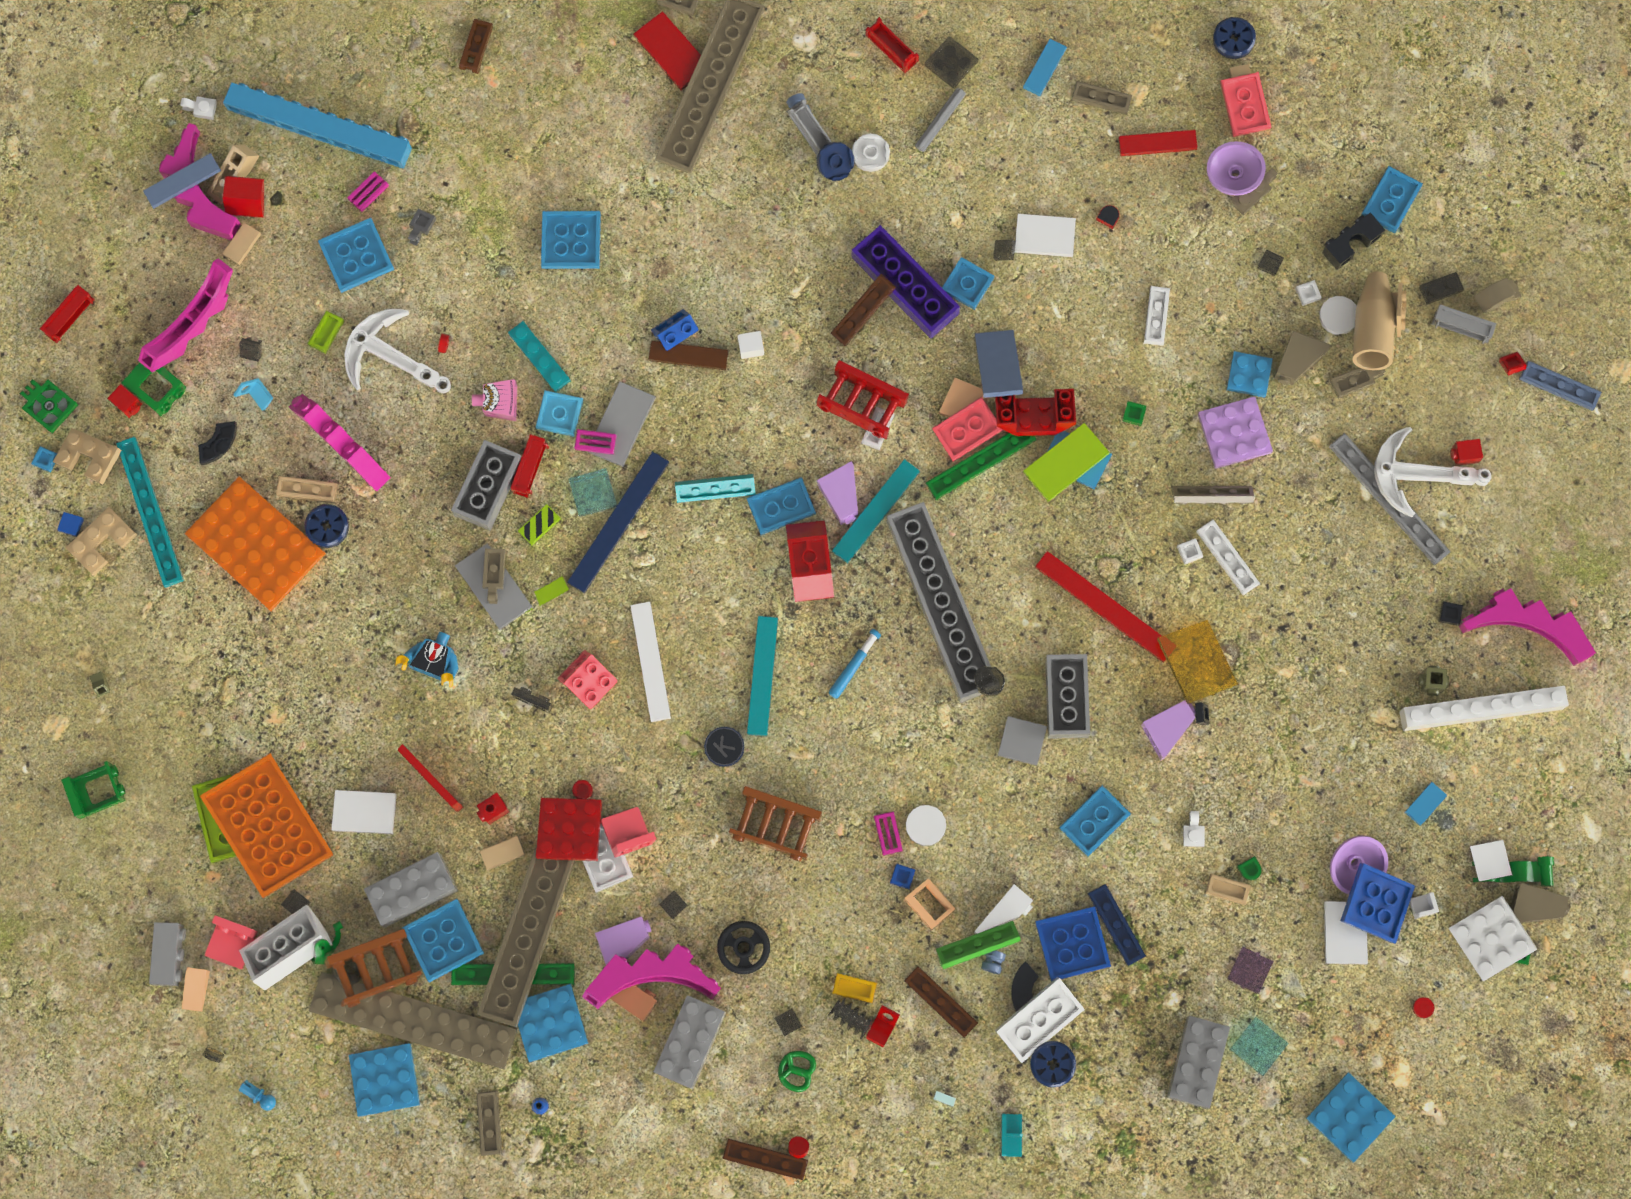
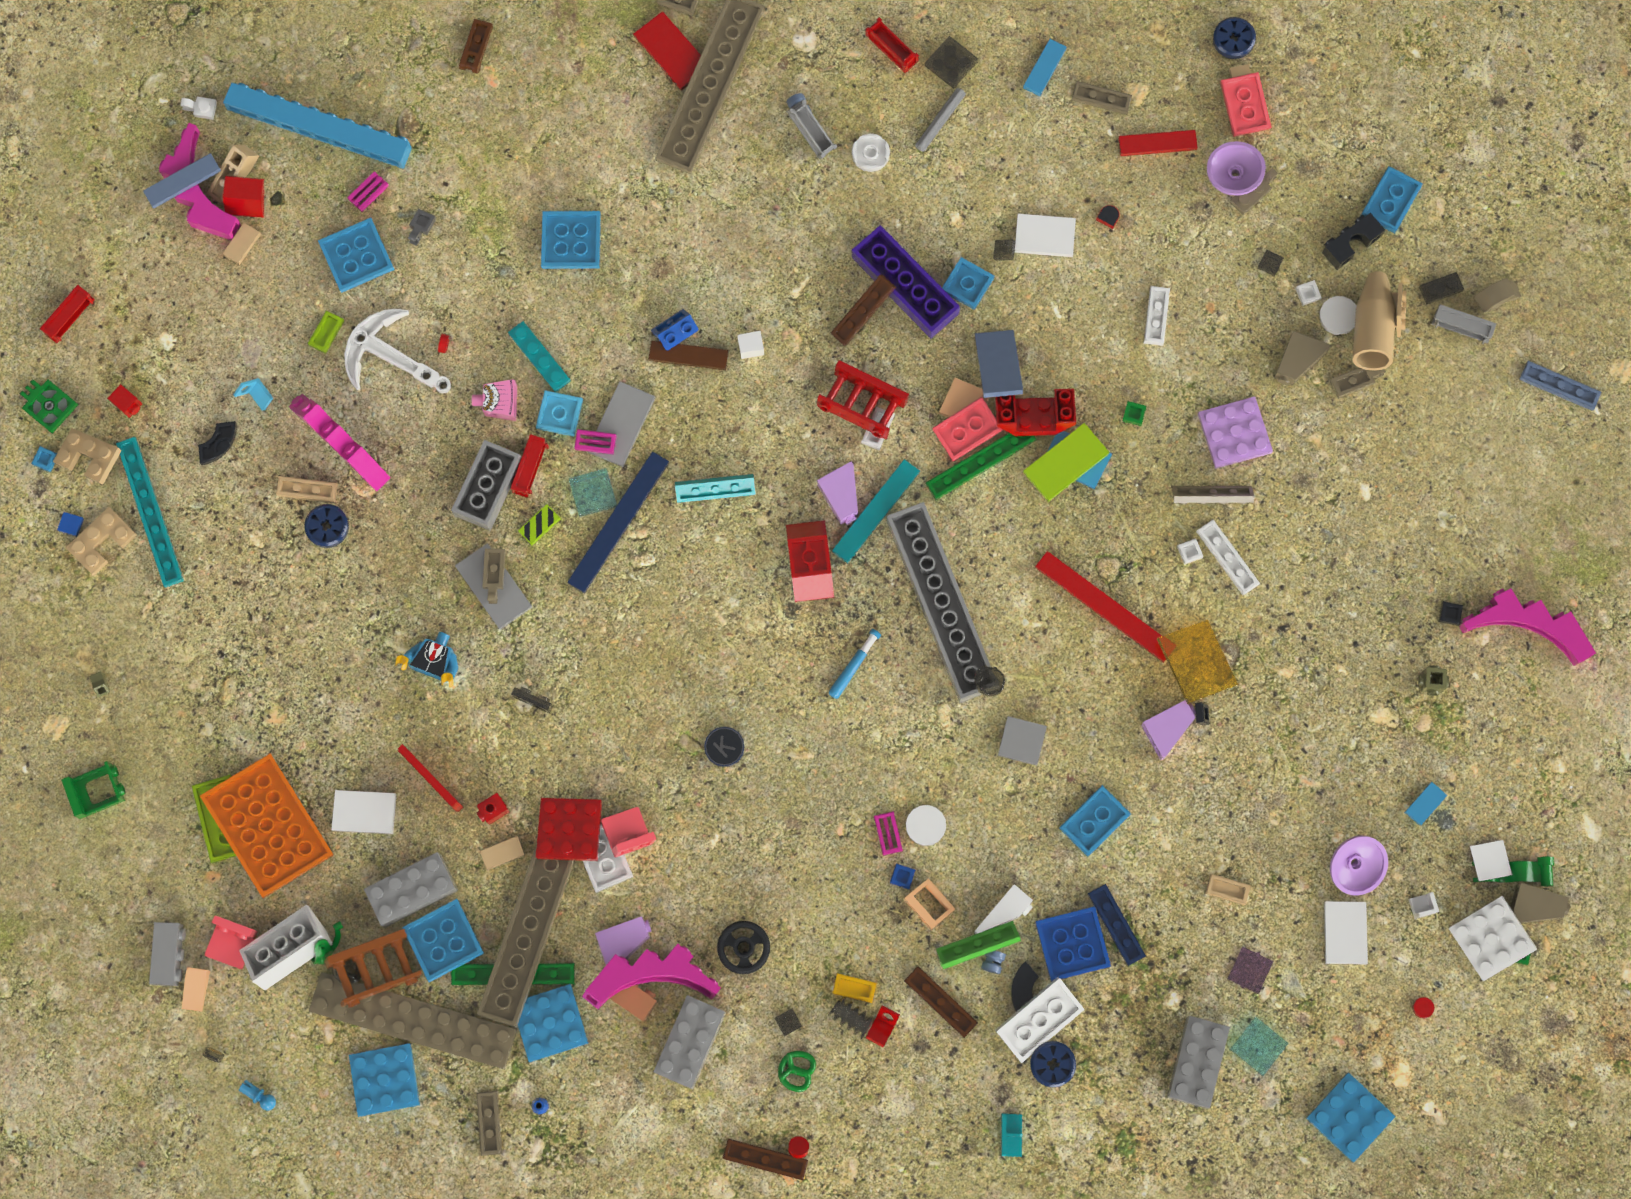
green window [121,362,186,417] -> none
dark pink arch [138,258,233,372] -> none
orange plate [184,476,326,611] -> none
clear smoke tile [239,337,262,362] -> none
clear smoke tile [281,889,311,914] -> none
lime sticker [525,576,569,613] -> none
coral bracket [557,650,617,709] -> none
red tile [572,780,593,799] -> none
white tile [630,602,671,722] -> none
clear smoke tile [659,891,688,920] -> none
dark orange fence [729,786,822,862] -> none
dark azure tile [746,477,816,535] -> none
teal tile [747,616,778,737] -> none
dark blue tile [817,142,854,181] -> none
light aqua tile [934,1091,956,1107] -> none
light grey brick [1045,654,1090,739] -> none
white plate [1183,811,1205,847] -> none
dark azure plate [1226,351,1273,398] -> none
green tile [1237,856,1262,881] -> none
light grey tile [1329,433,1450,566] -> none
blue plate [1340,863,1415,944] -> none
white piece [1374,427,1491,517] -> none
white brick [1399,686,1569,731] -> none
red brick [1450,439,1483,466] -> none
red tile [1499,351,1527,376] -> none

